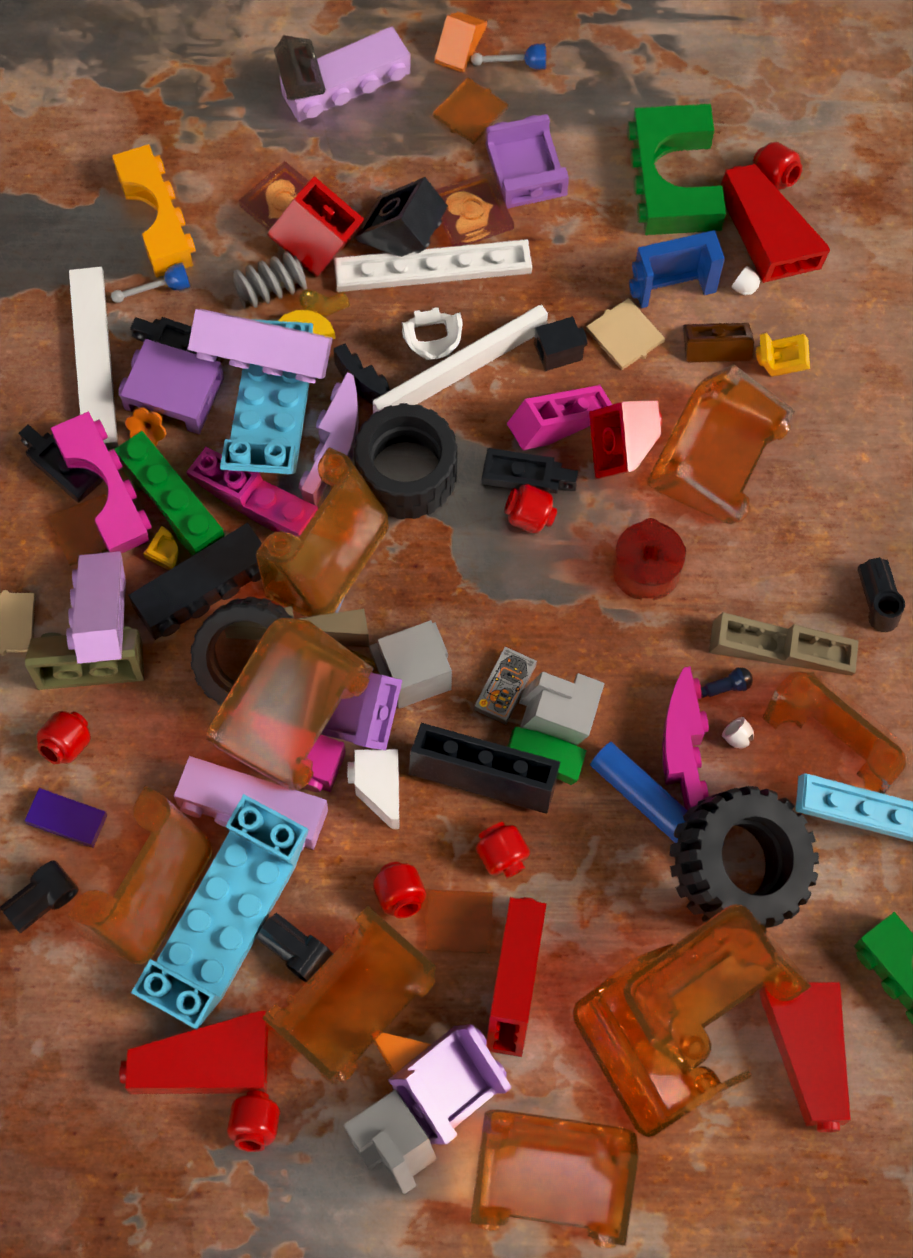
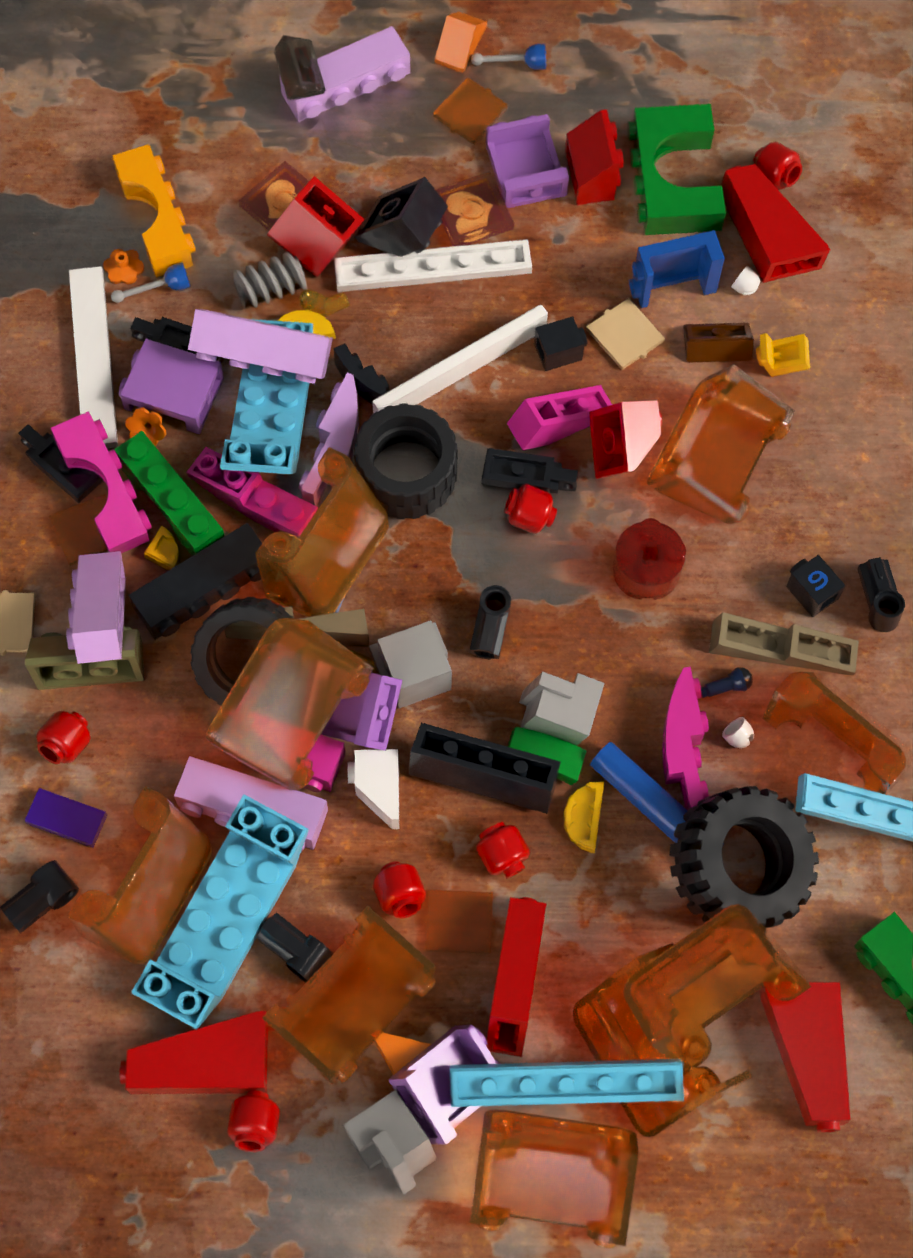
white helmet [402,307,462,360] -> none
tile [474,647,537,725] -> none
none -> orange plant [103,249,145,285]
none -> medium azure tile [450,1059,684,1107]
none -> black piece [469,585,511,660]
none -> yellow tile [563,782,604,854]
none -> red slope [565,109,624,205]
none -> black brick [786,554,845,617]

